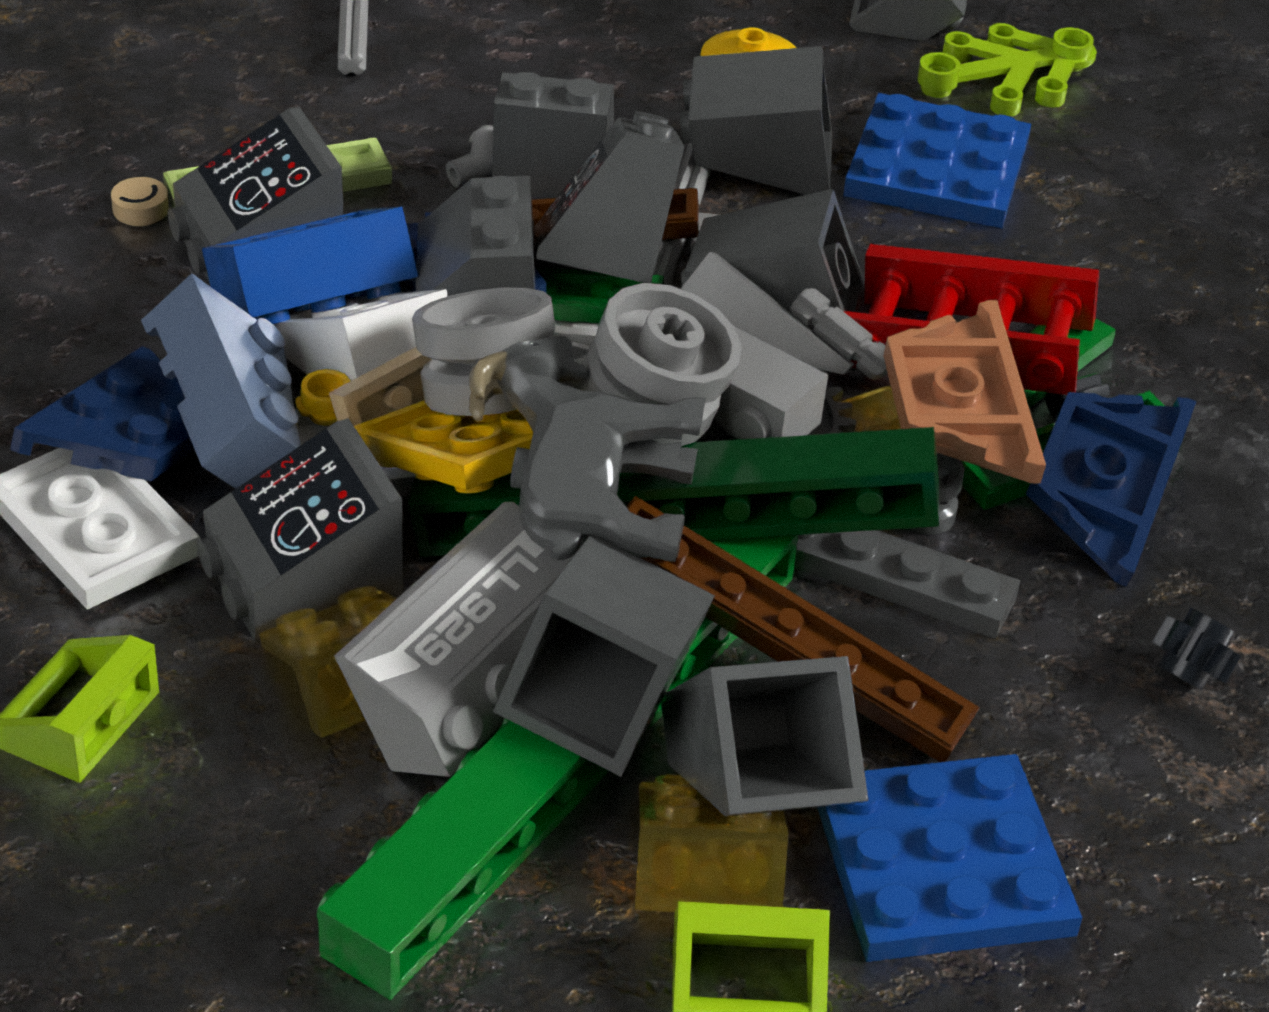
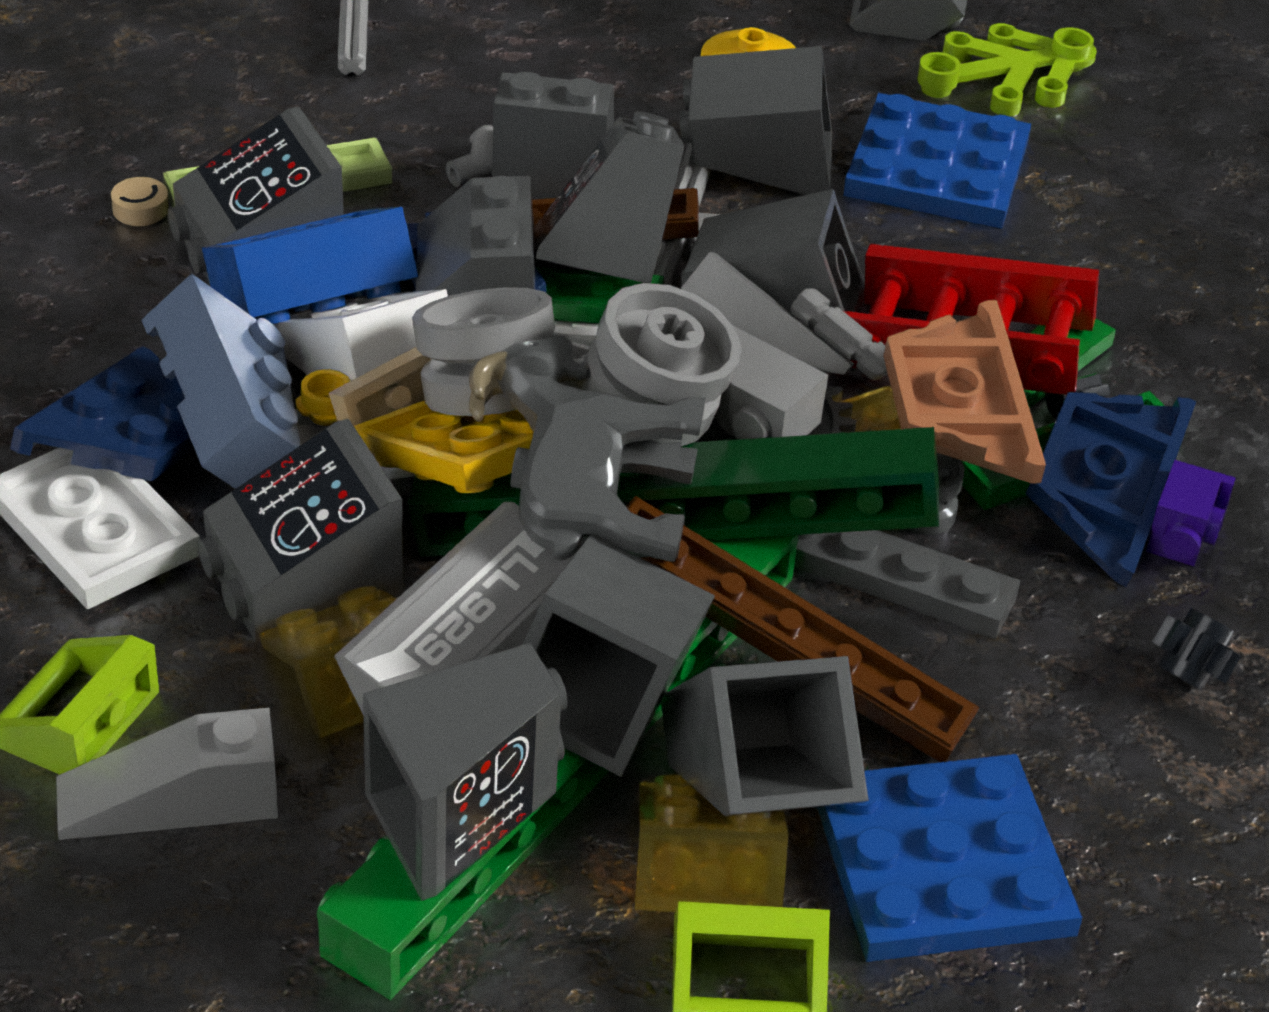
none -> light grey slope [56,708,278,840]
none -> dark grey slope [363,643,567,901]
none -> dark purple brick [1145,460,1236,566]

